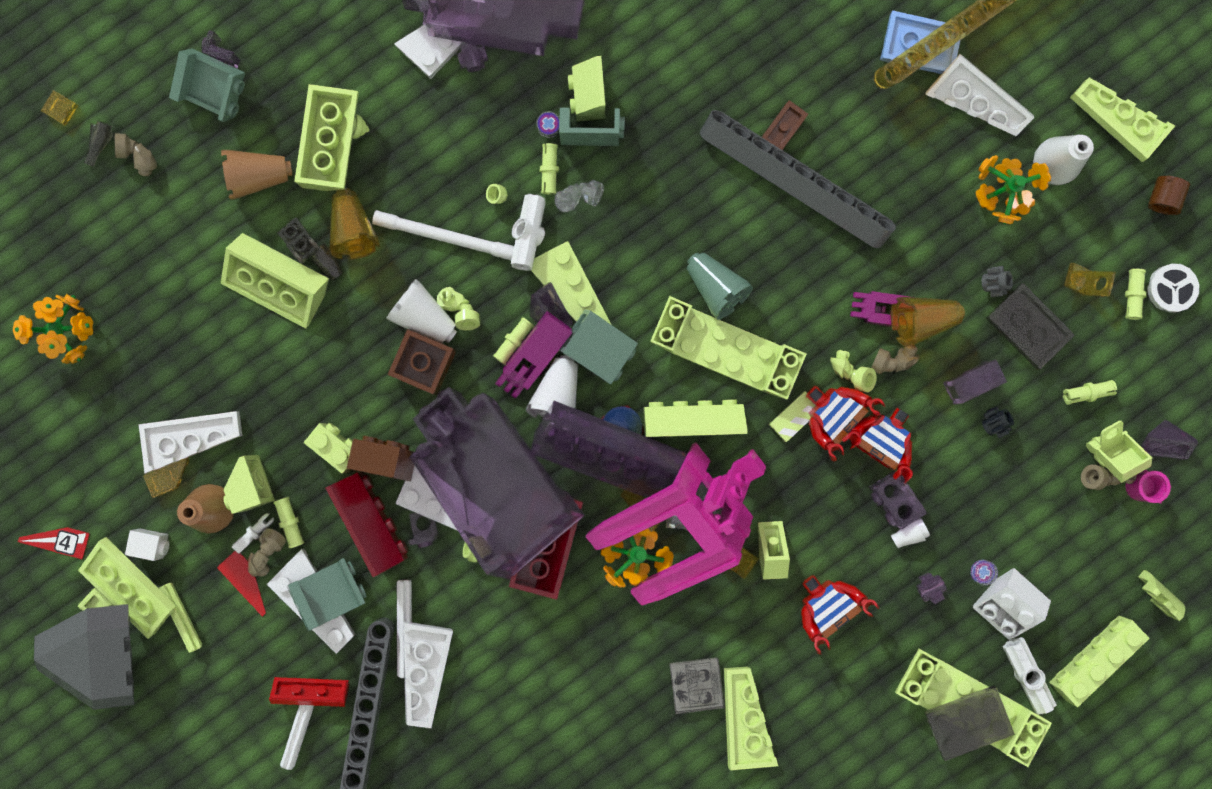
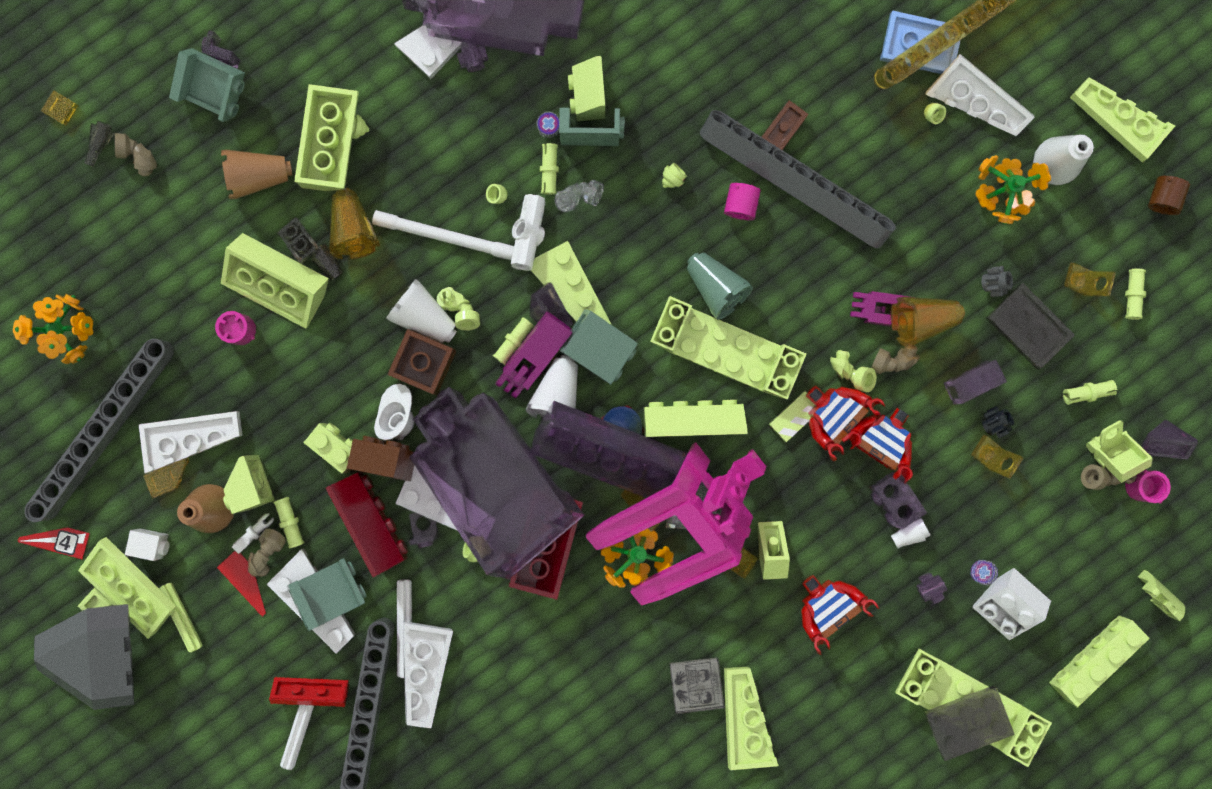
white piece [1002,637,1057,715] -> none
white tile [1147,264,1199,313] -> none
none -> dark grey beam [24,339,174,522]
none -> dark pink piece [215,311,256,345]
none -> white piece [374,384,415,440]
none -> yellowish green plate [662,163,687,188]
none -> dark pink piece [724,183,761,220]
none -> yellowish green hinge [924,103,946,124]
none -> clear yellow bracket [971,435,1023,479]

